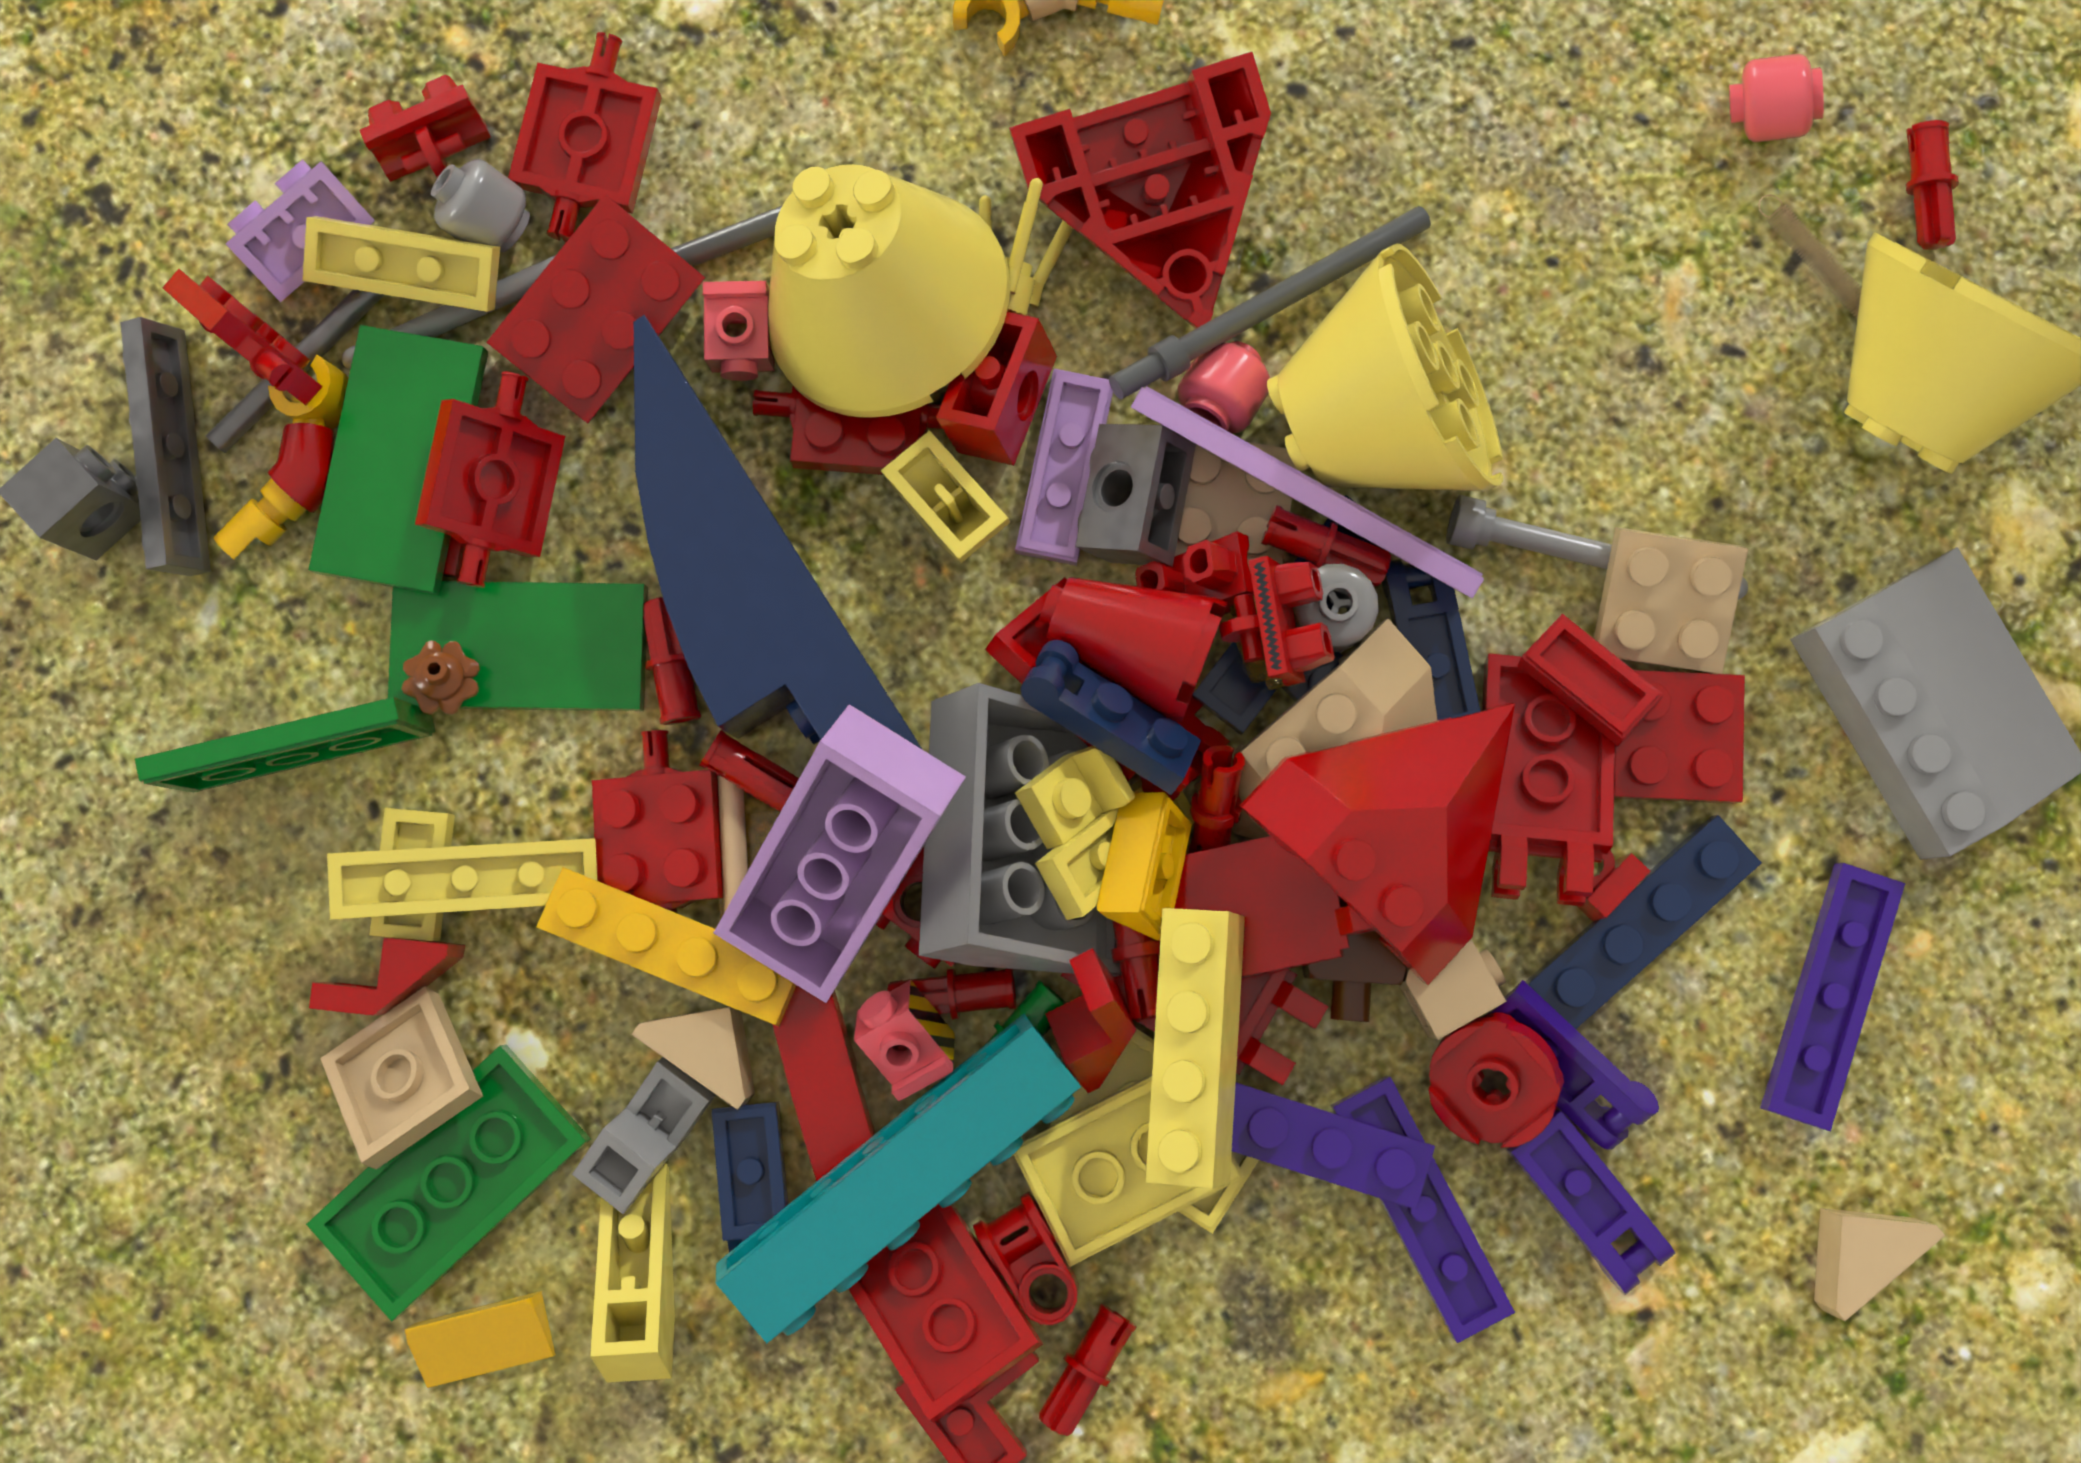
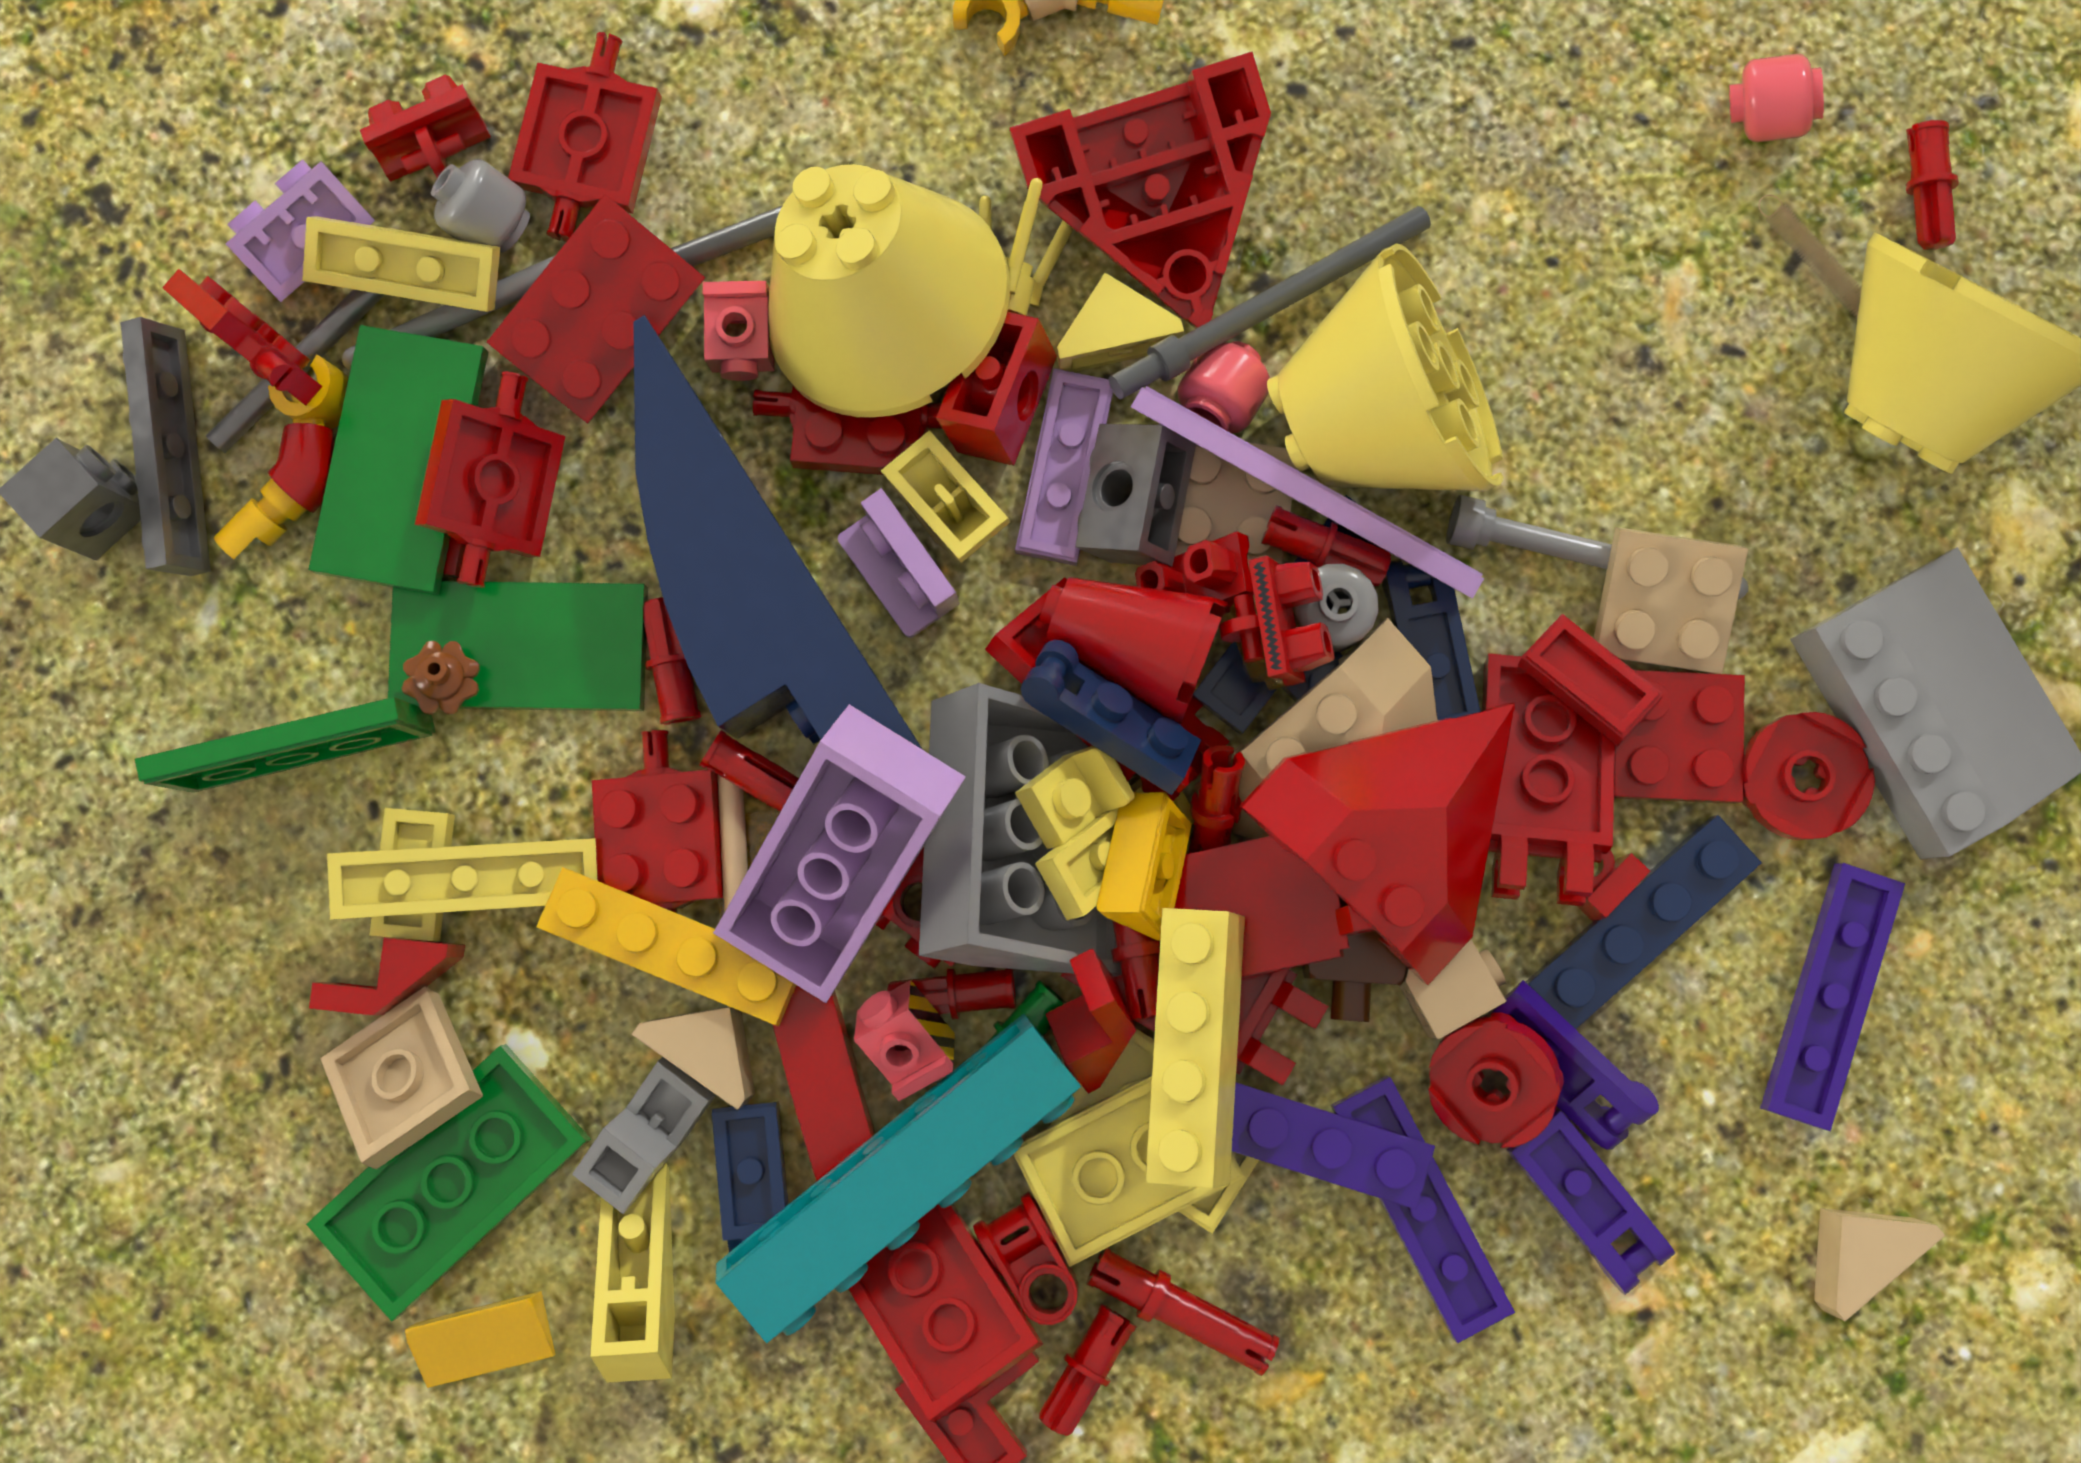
none -> lavender bracket [838,488,960,638]
none -> light yellow slope [1057,273,1184,372]
none -> red pin [1086,1248,1280,1376]
none -> red plate [1741,712,1875,840]

